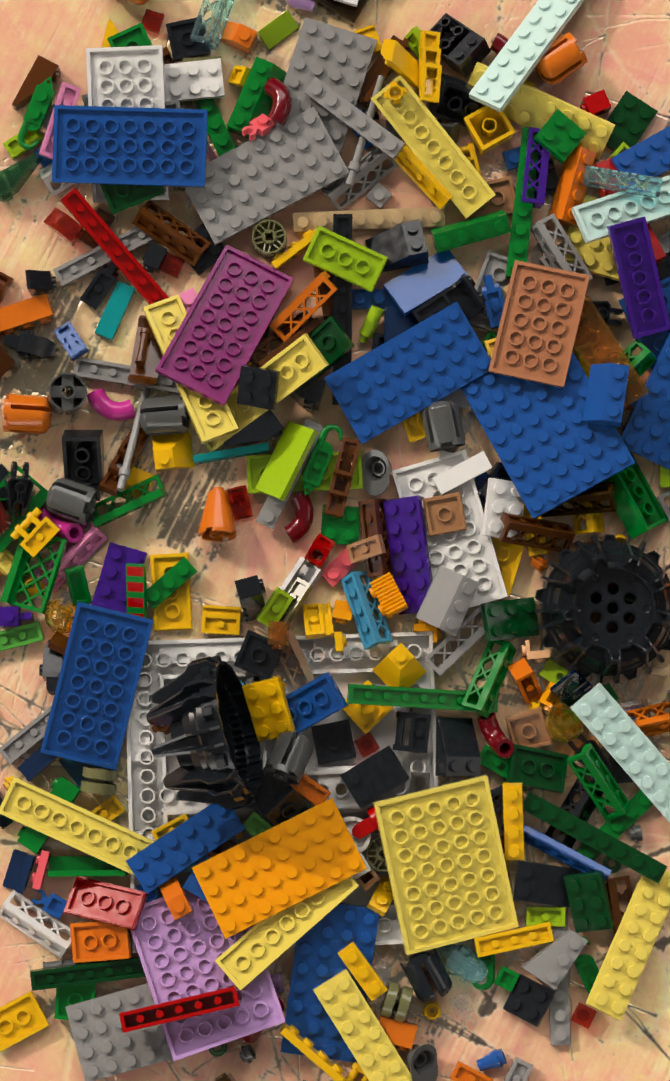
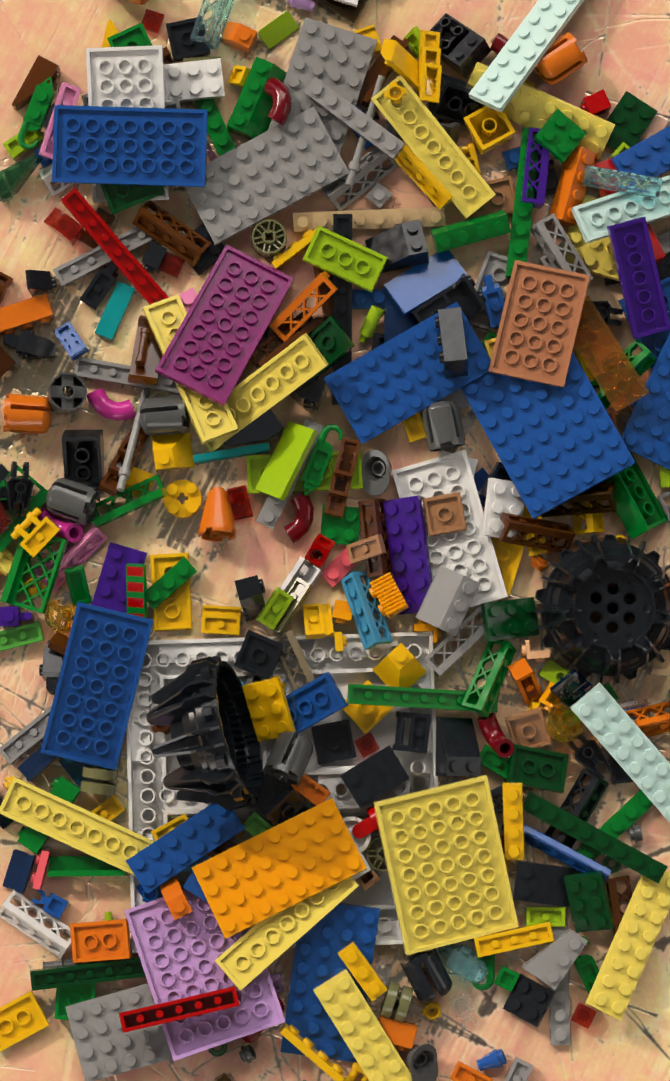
tile [64,876,148,931] -> none
black plate [237,365,280,410] -> none
coral plate [242,114,276,141] -> none
clear orange brick [268,621,290,650] -> none
yellow plate [367,875,393,917] -> none
white tile [433,451,492,495] -> none
green fence [566,743,630,821] -> none
blue slope [582,363,630,427] -> none
none -> yellow plate [163,480,202,518]
none -> wedge [435,307,468,378]

